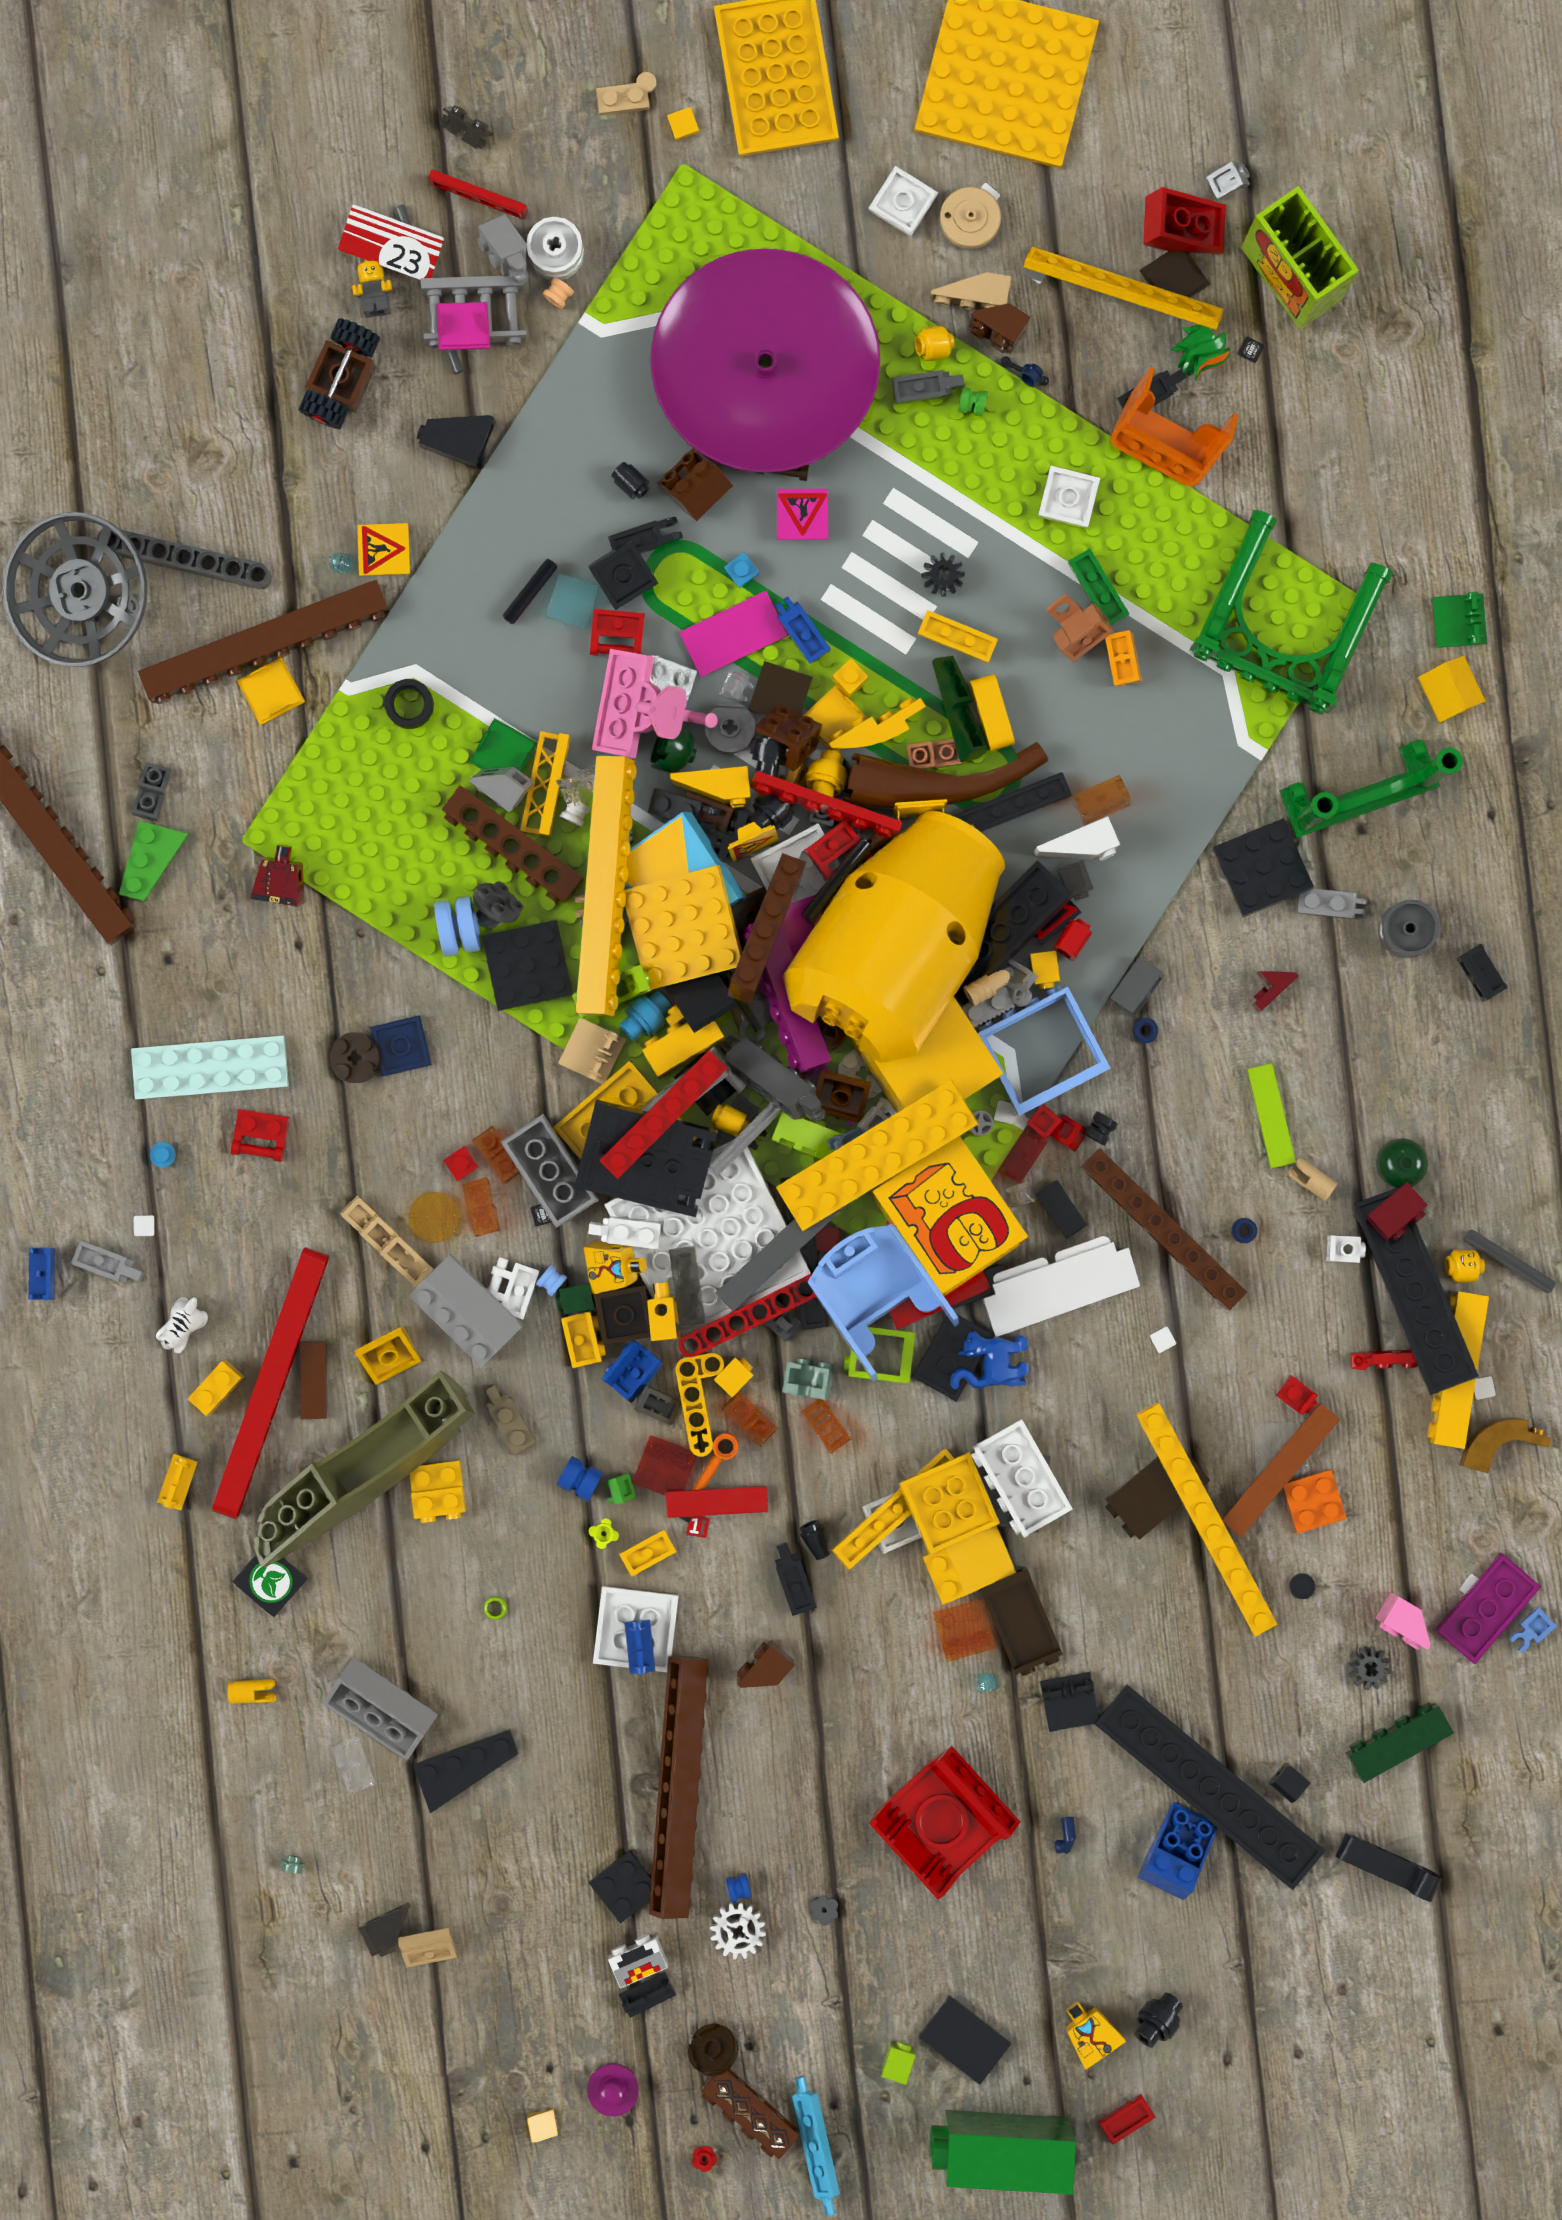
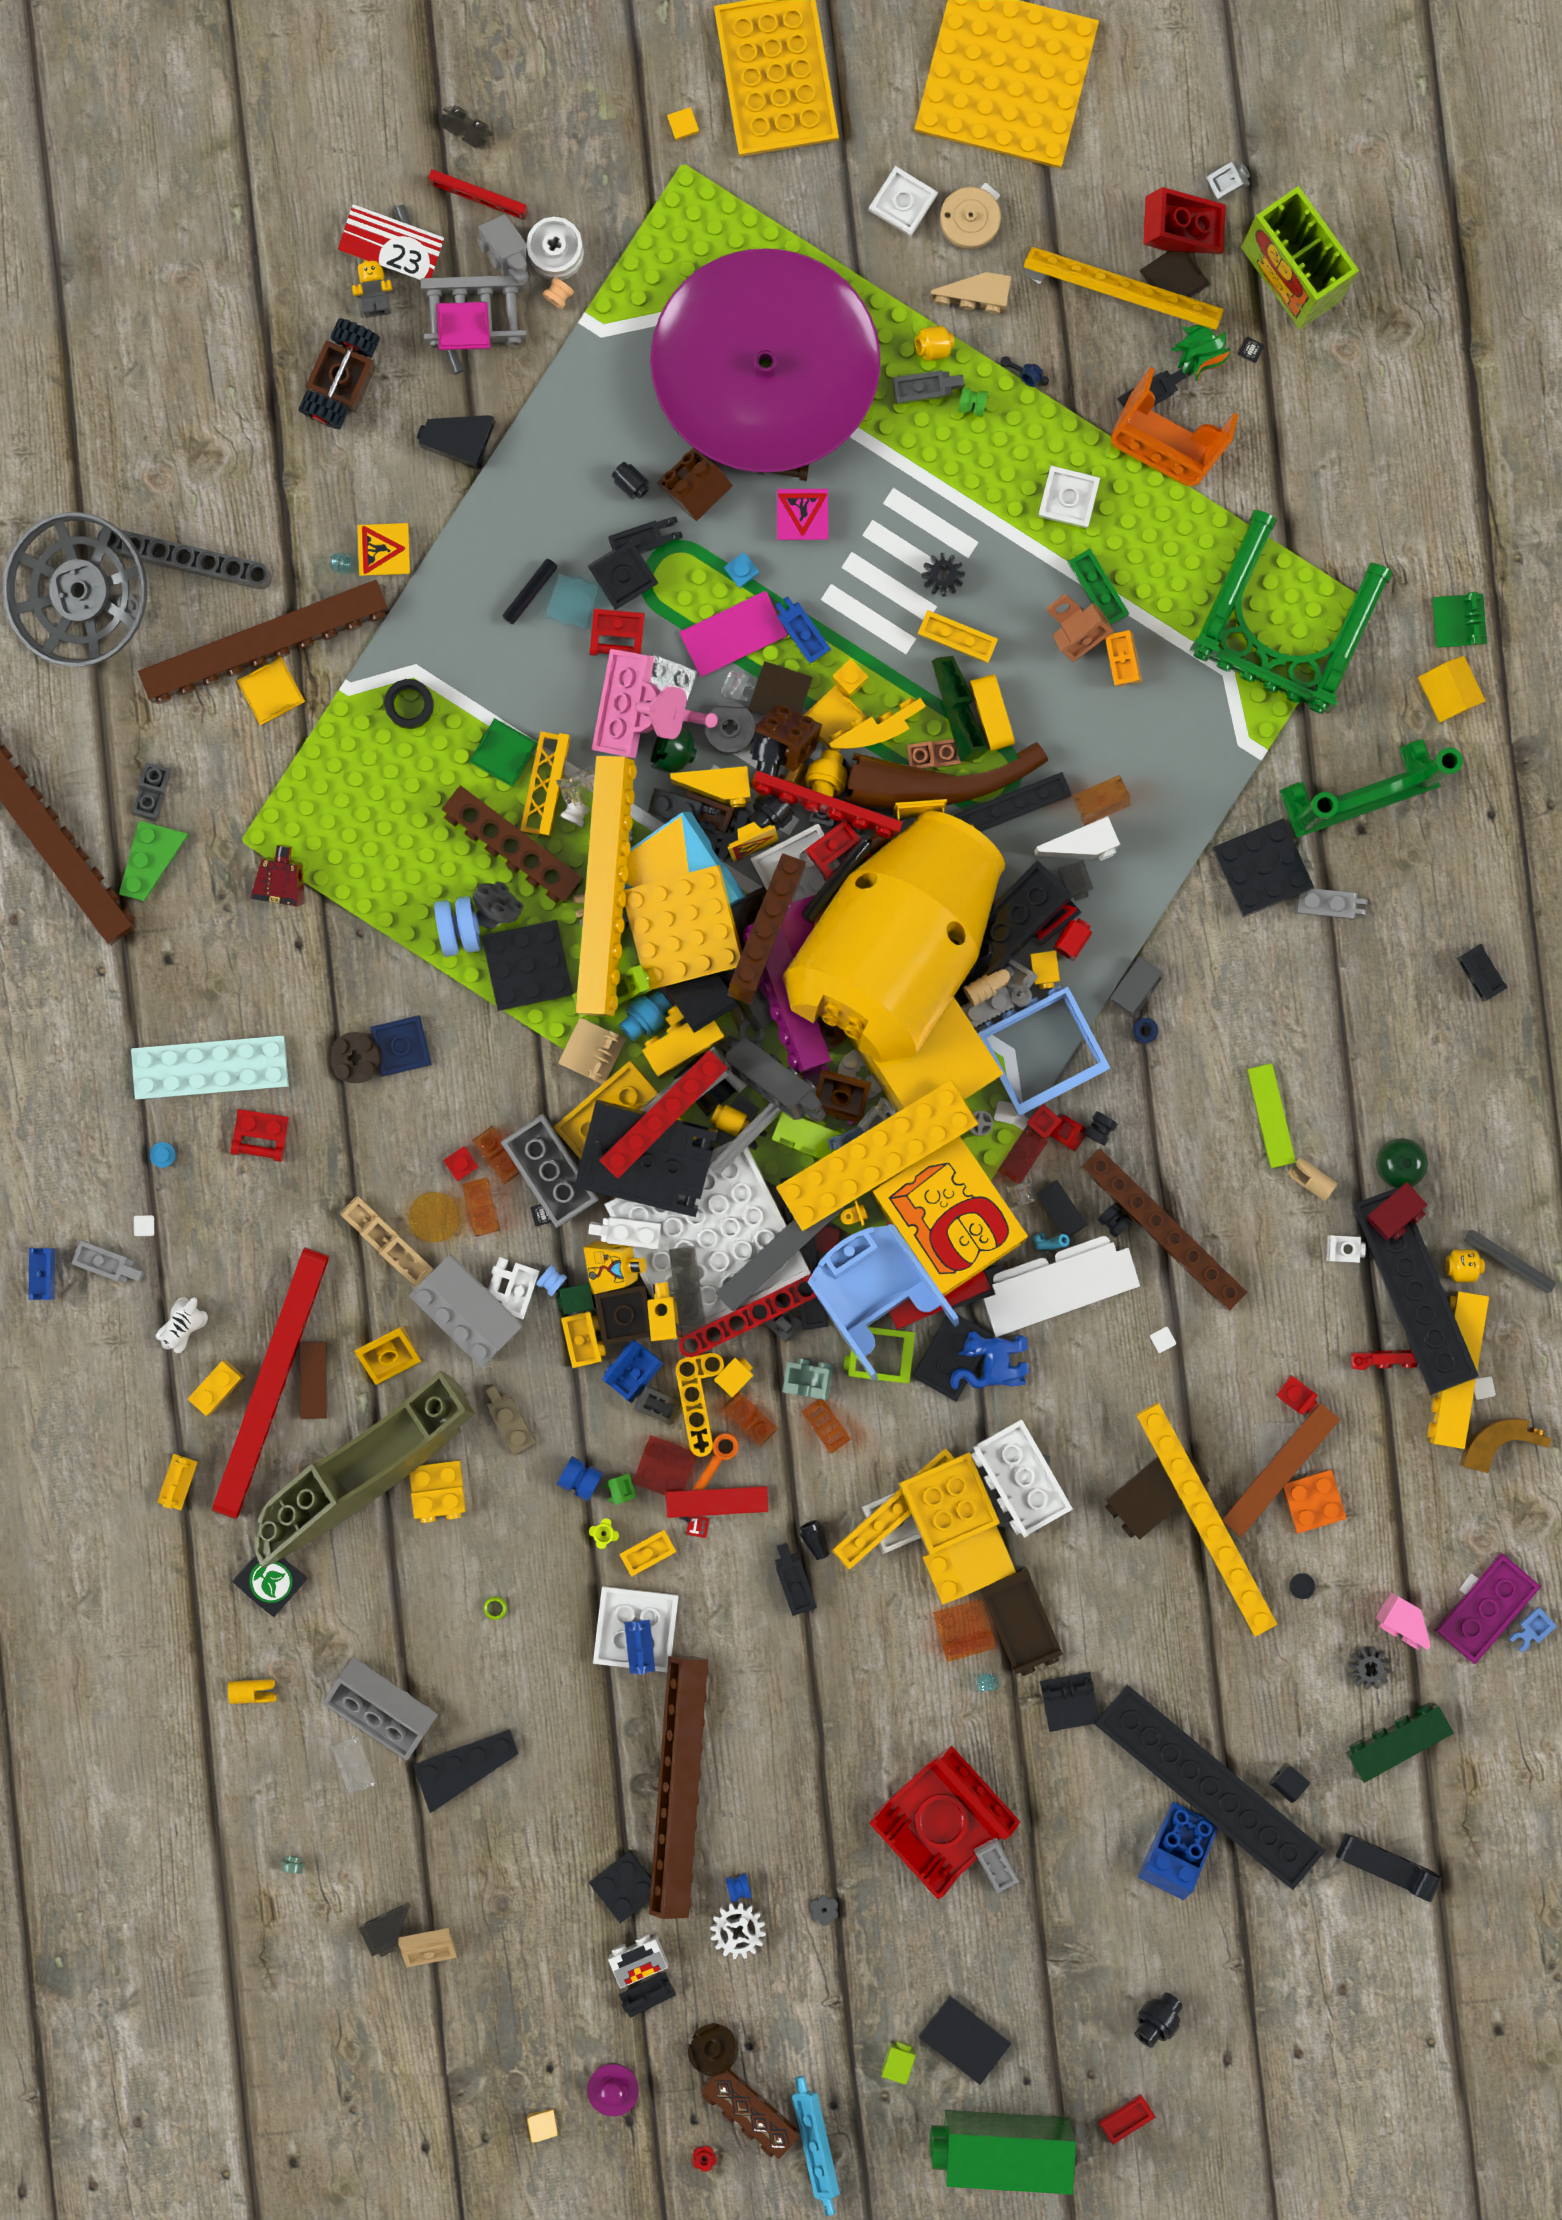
light grey slope [469,767,534,812] -> none
tan hinge [596,72,657,116] -> none
reddish brown slope [737,1640,795,1688] -> none
reddish brown slope [969,303,1031,354] -> none
dark blue arm [1054,1817,1076,1854] -> none
yellow torso [1066,2002,1126,2070] -> none
dark blue plate [1231,1218,1257,1243] -> none
dark red slope [1252,971,1299,1012] -> none
dark grey wheel [1378,900,1439,958] -> none
none -> yellow hinge [840,1200,868,1226]
none -> light grey plate [974,1838,1020,1894]
none -> medium azure arm [1032,1232,1069,1250]
none -> black wheel [1097,1202,1133,1238]

